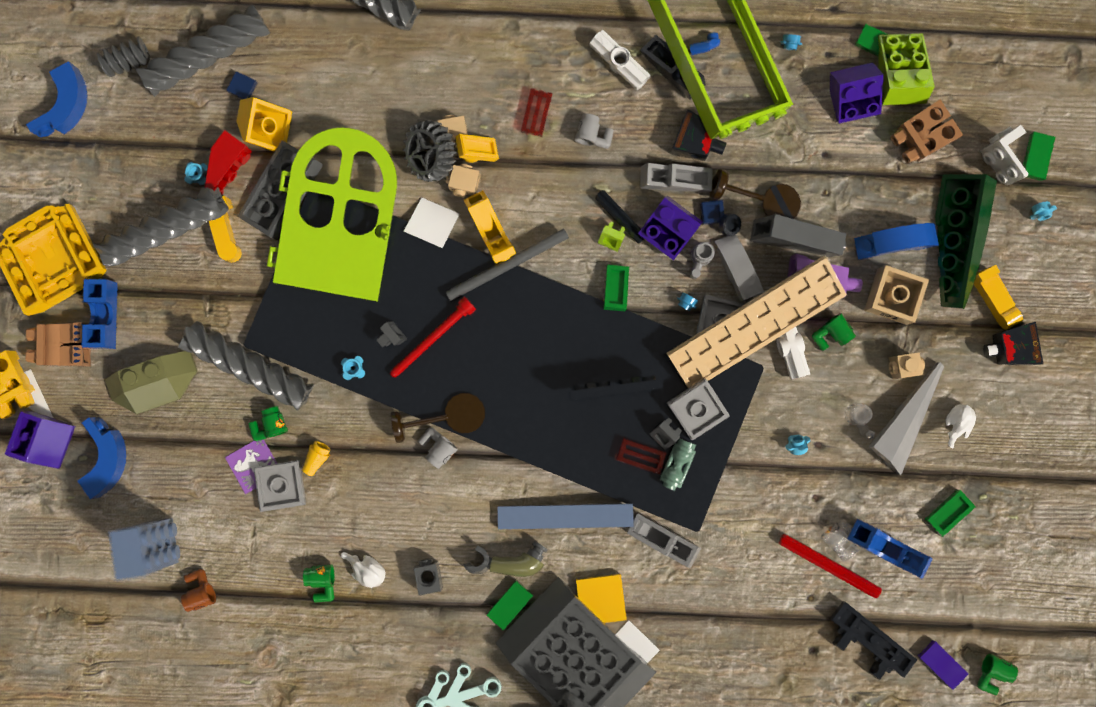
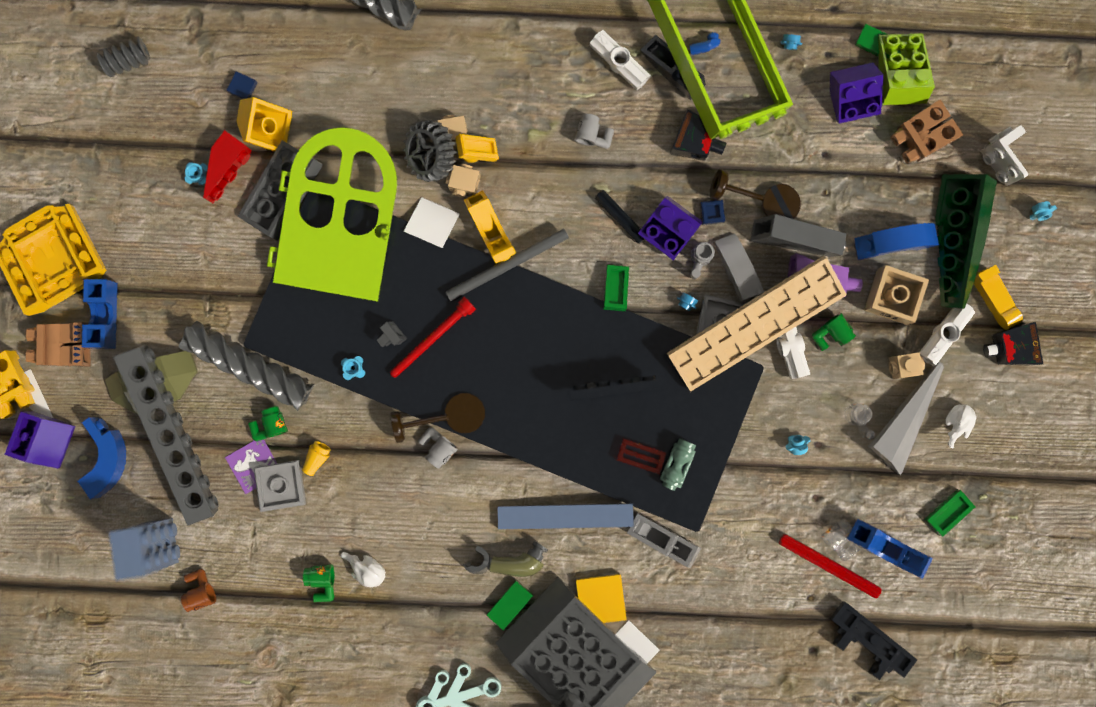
blue arch [26,61,87,137] -> none
dark grey piece [93,187,229,266] -> none
dark grey piece [136,4,270,97] -> none
yellow leg [209,196,242,263] -> none
dark grey brick [414,559,443,596] -> none
clear red tile [521,88,552,137] -> none
lime tile [598,222,626,252] -> none
light grey slope [640,163,712,192] -> none
dark grey tile [650,418,682,450] -> none
light grey tile [667,378,730,441] -> none
black tile [719,213,741,236] -> none
dark purple tile [918,640,968,690] -> none
green piece [977,654,1018,695] -> none
green tile [1023,132,1056,181] -> none
none -> dark grey brick [113,344,219,526]
none -> white piece [920,304,975,366]

